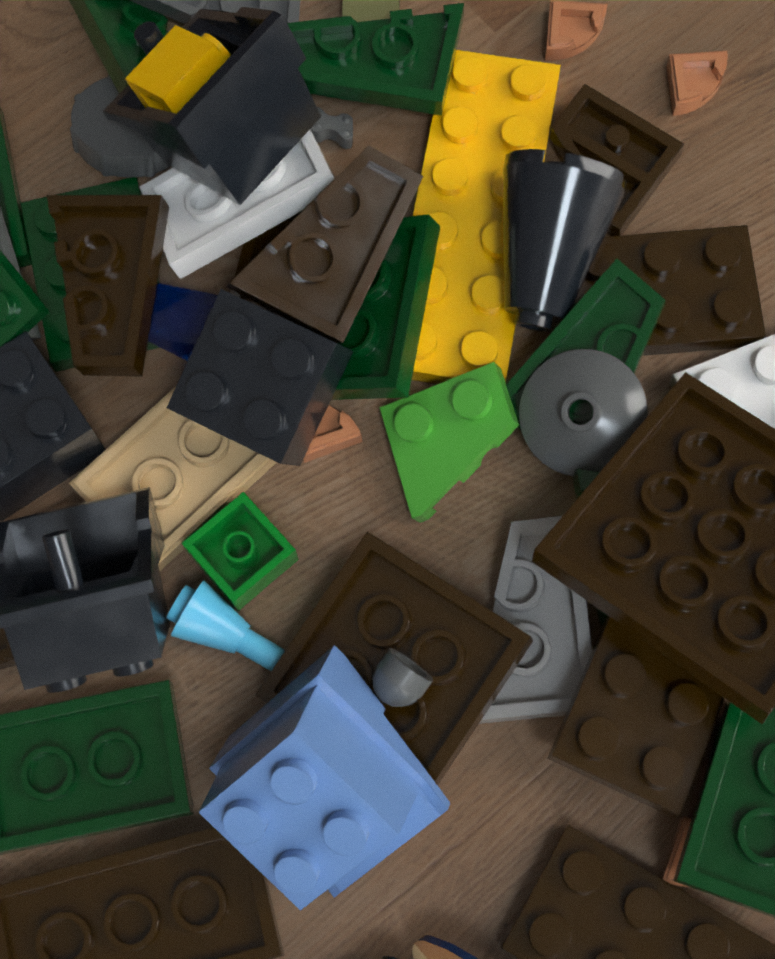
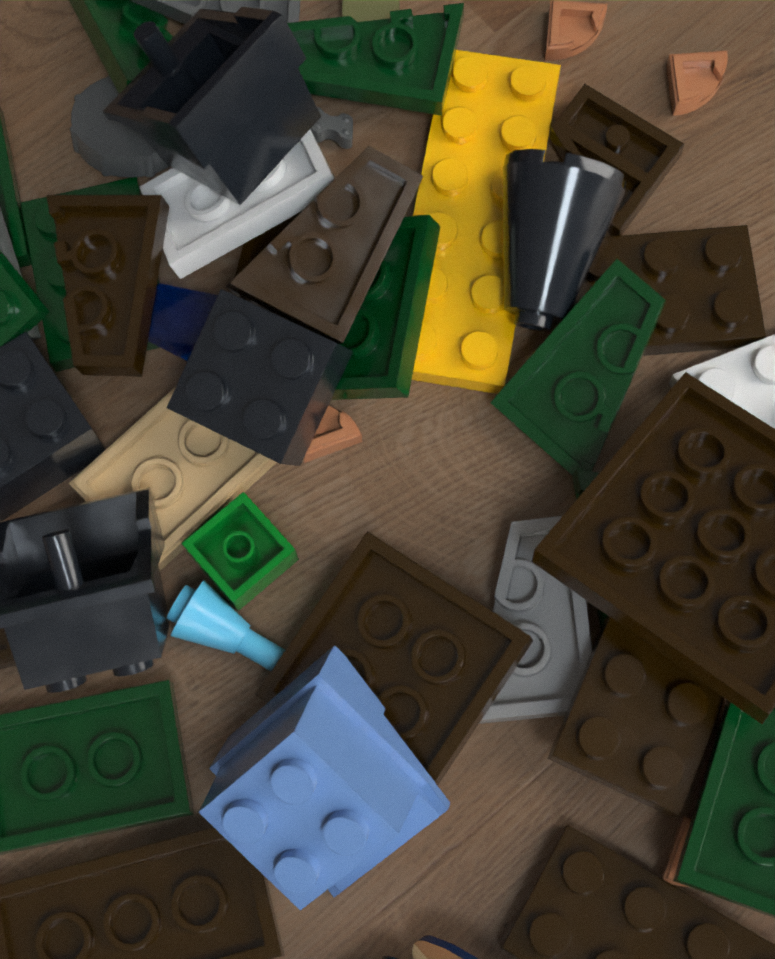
yellow brick [125,25,231,114] -> none
dark grey hinge [372,648,433,707] -> none
bright green wing [379,362,519,523] -> none
dark grey dish [519,349,648,476] -> none

